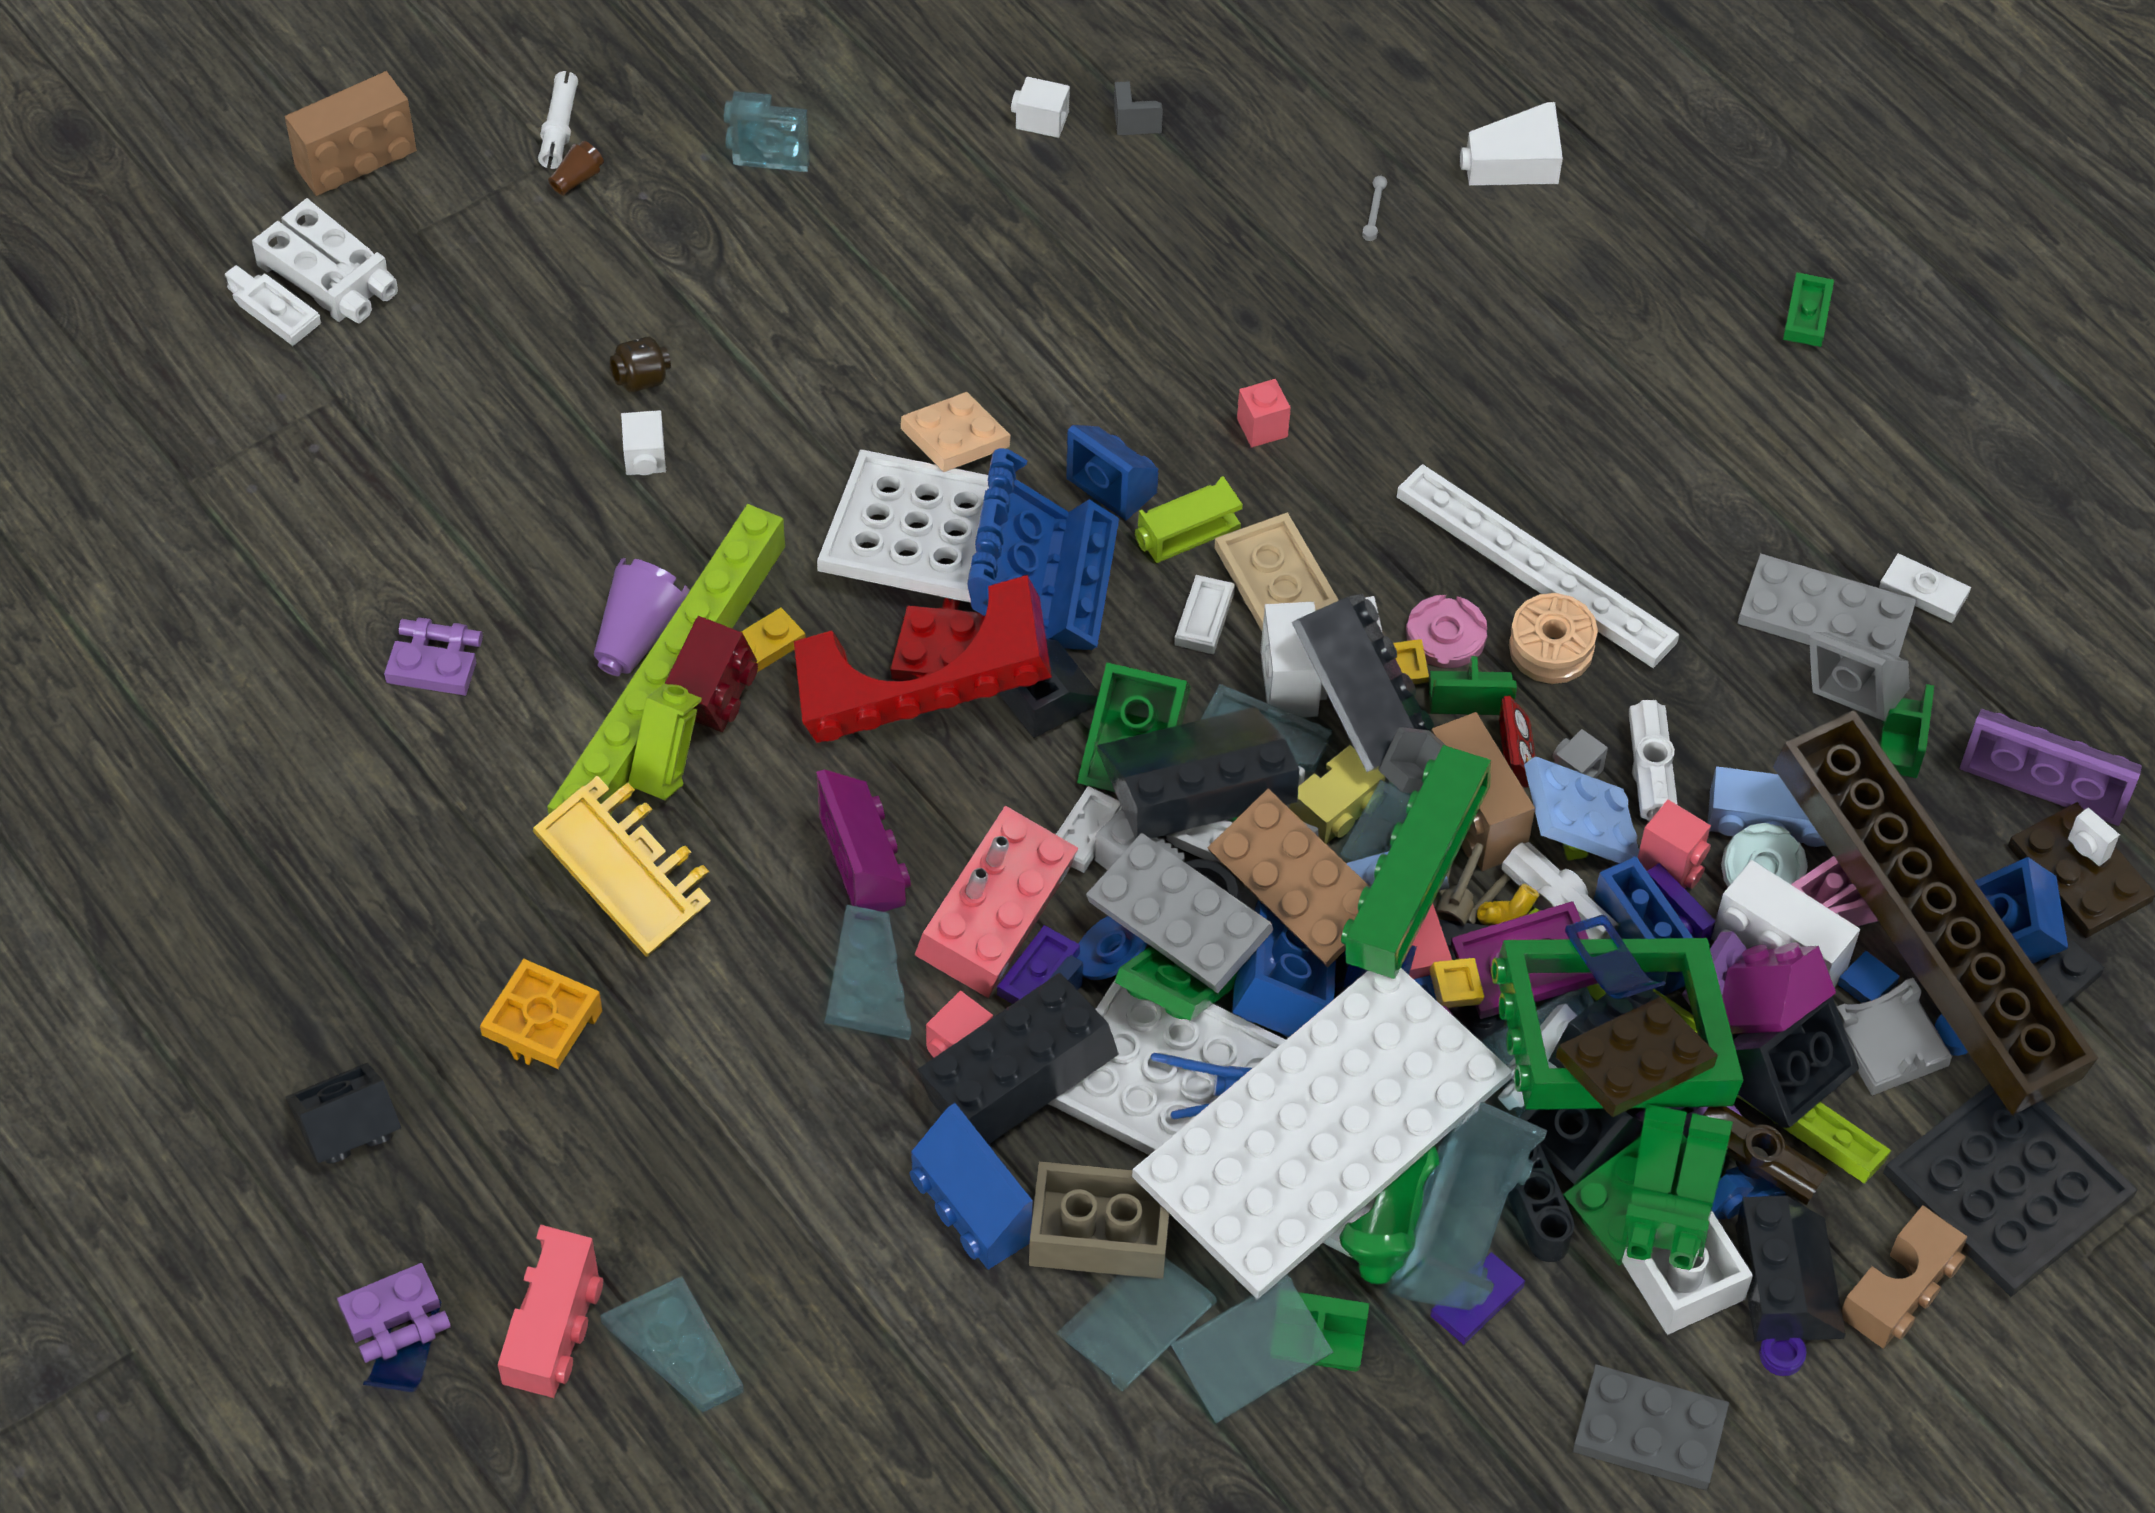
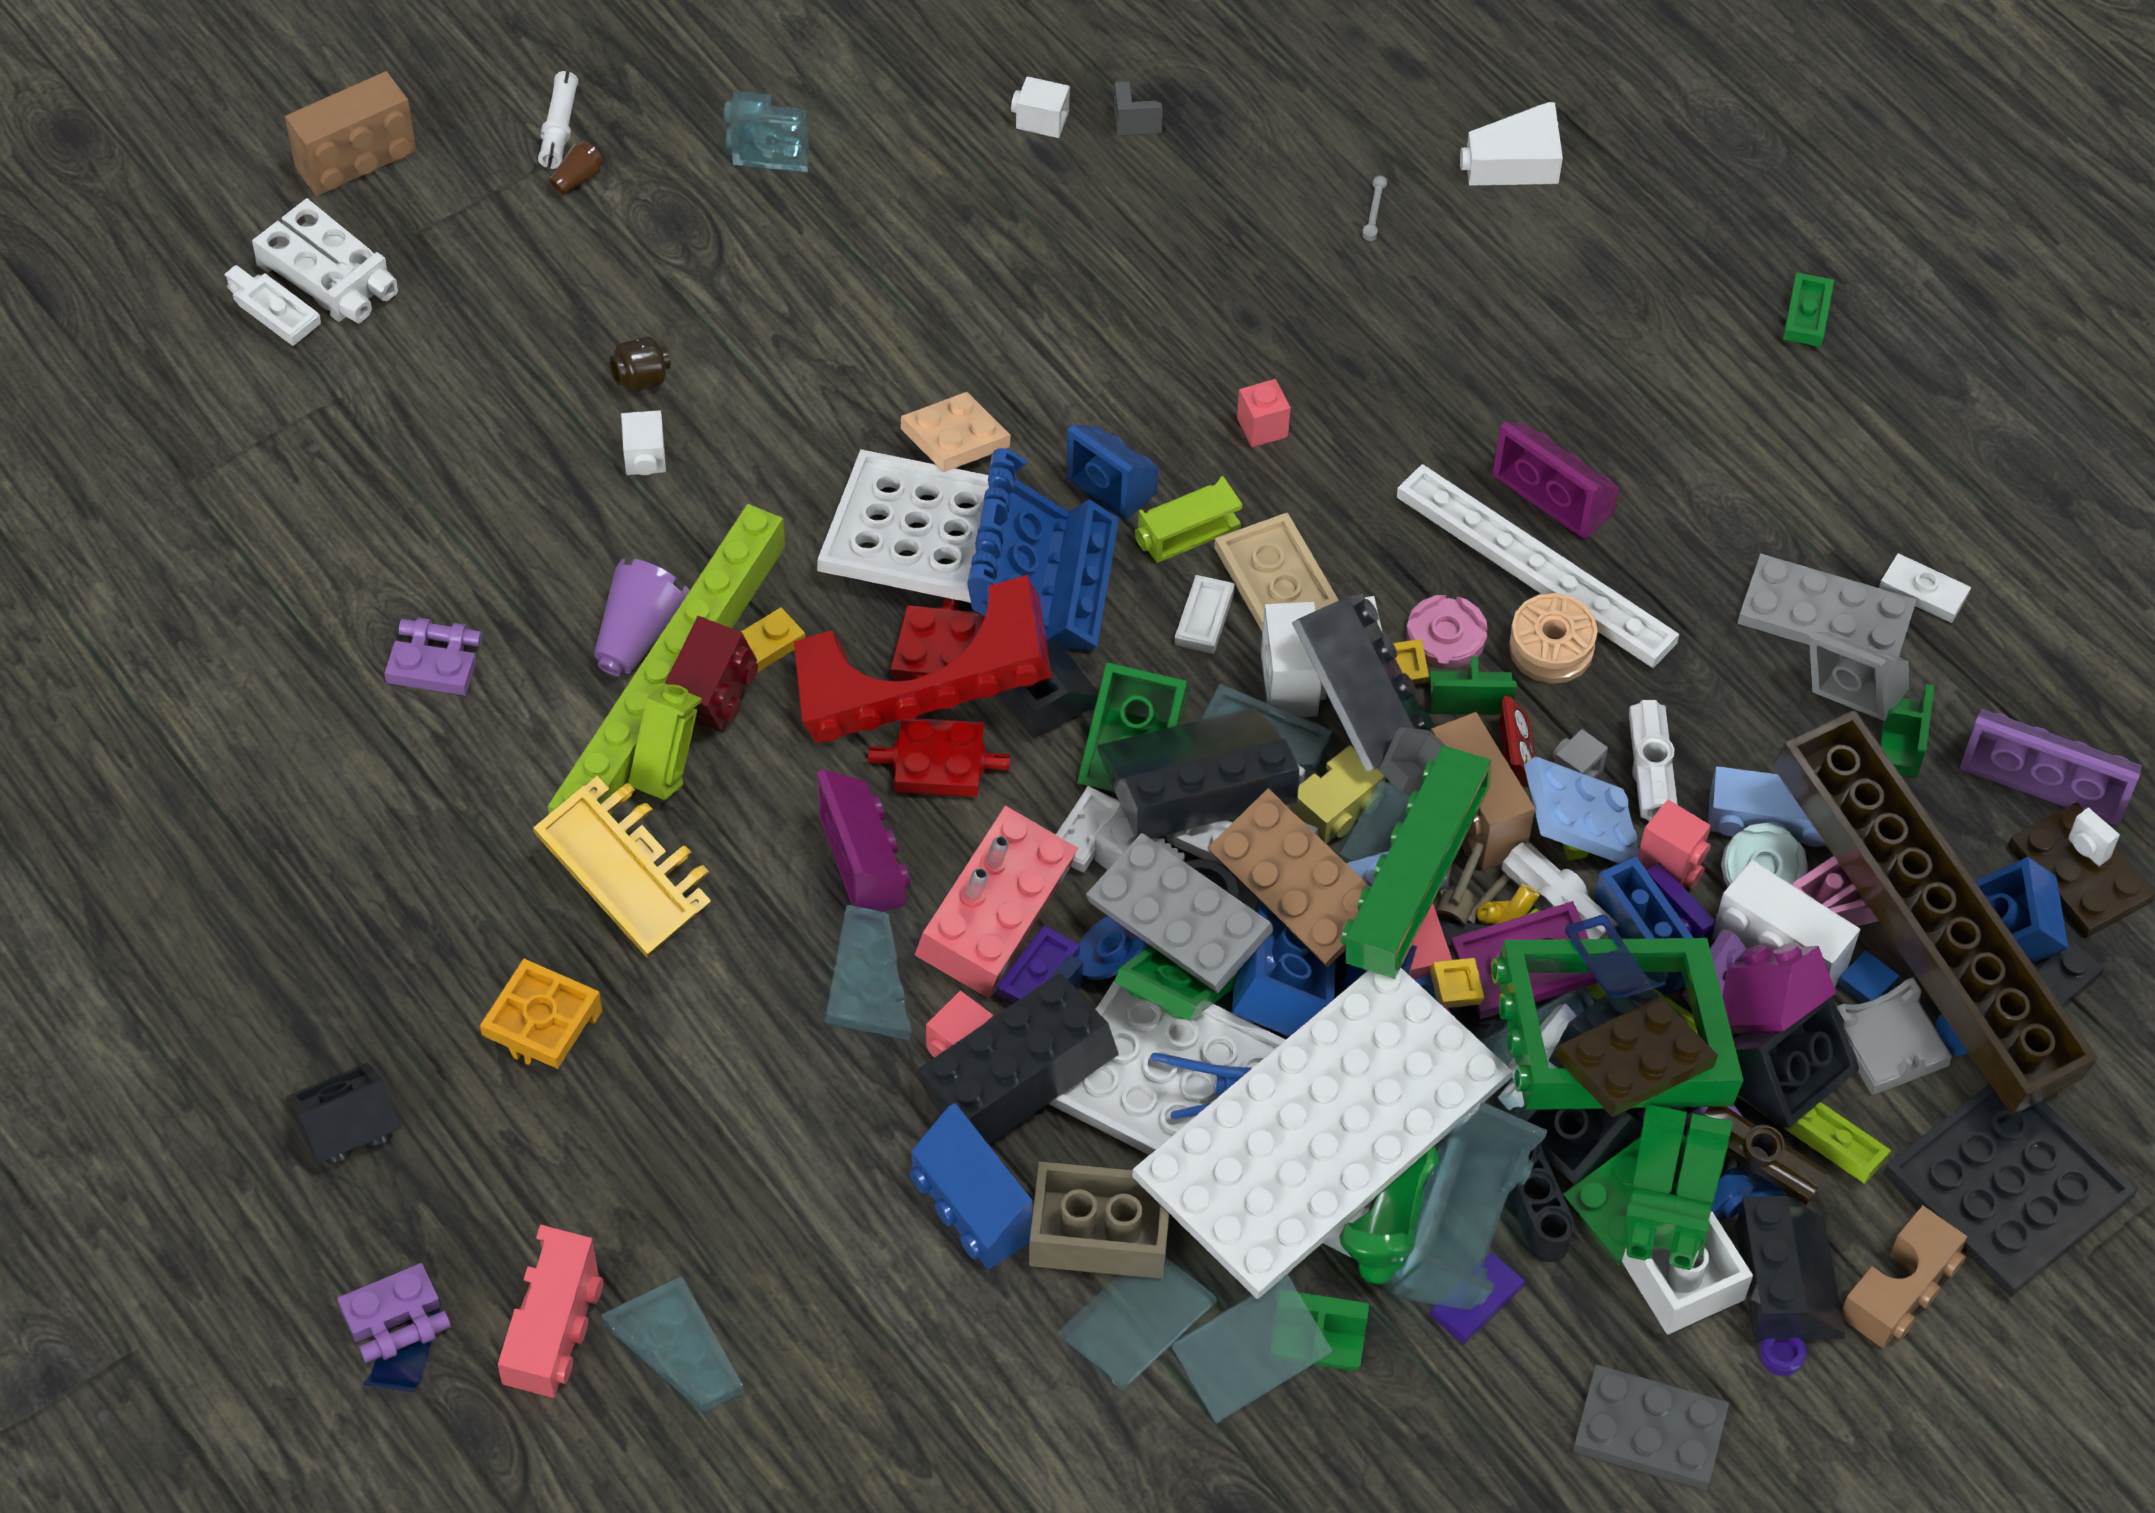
none -> red plate [868,718,1011,797]
none -> magenta slope [1493,422,1619,540]

